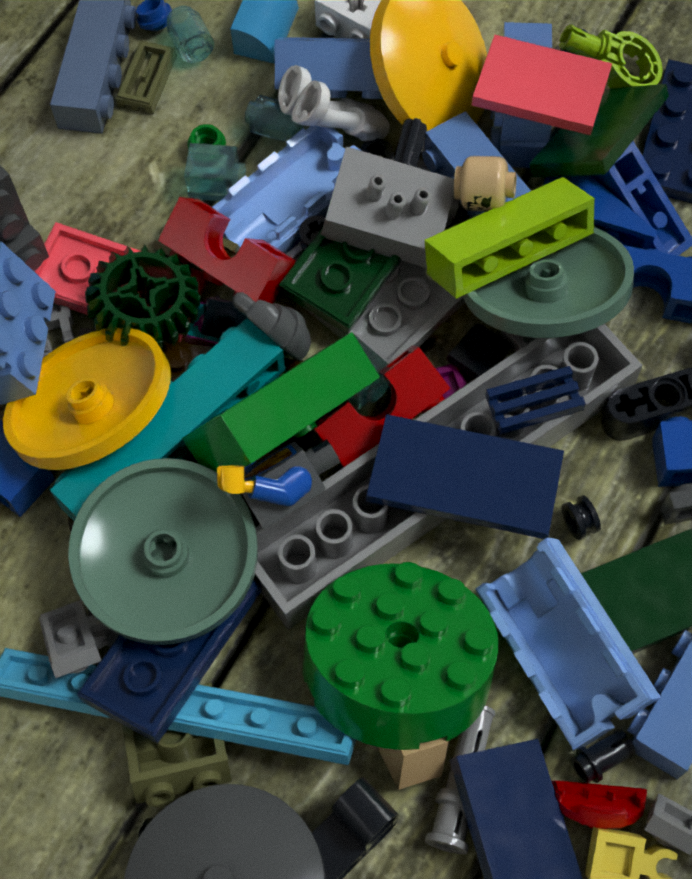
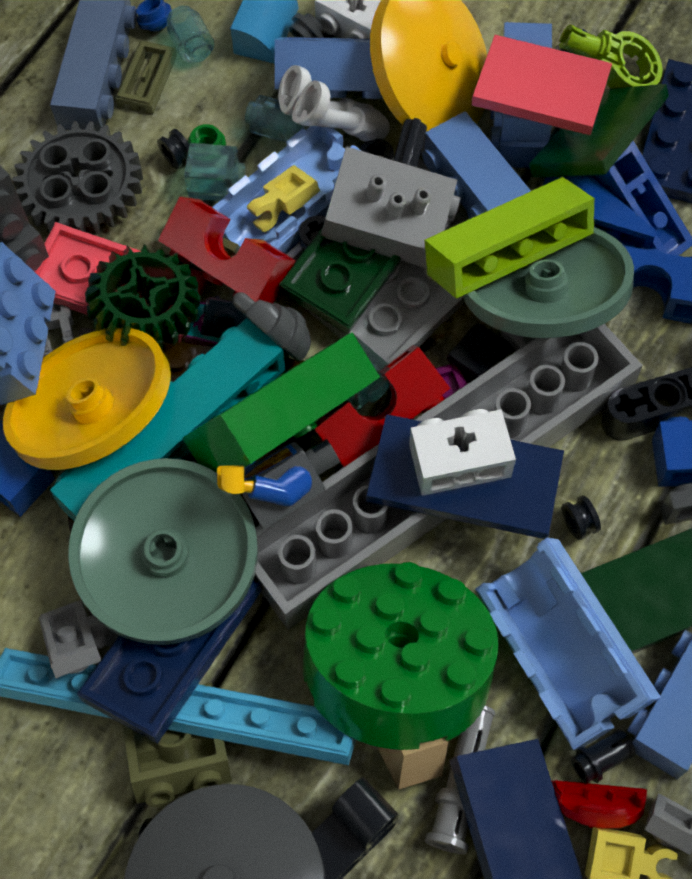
tan head [454,156,517,212] -> none
dark blue tile [485,366,586,435] -> none
none -> dark grey gear [12,121,143,234]
none -> black bush [157,128,194,169]
none -> light yellow plate [247,165,320,232]
none -> dark grey plate [289,13,324,38]
none -> white brick [409,409,516,496]

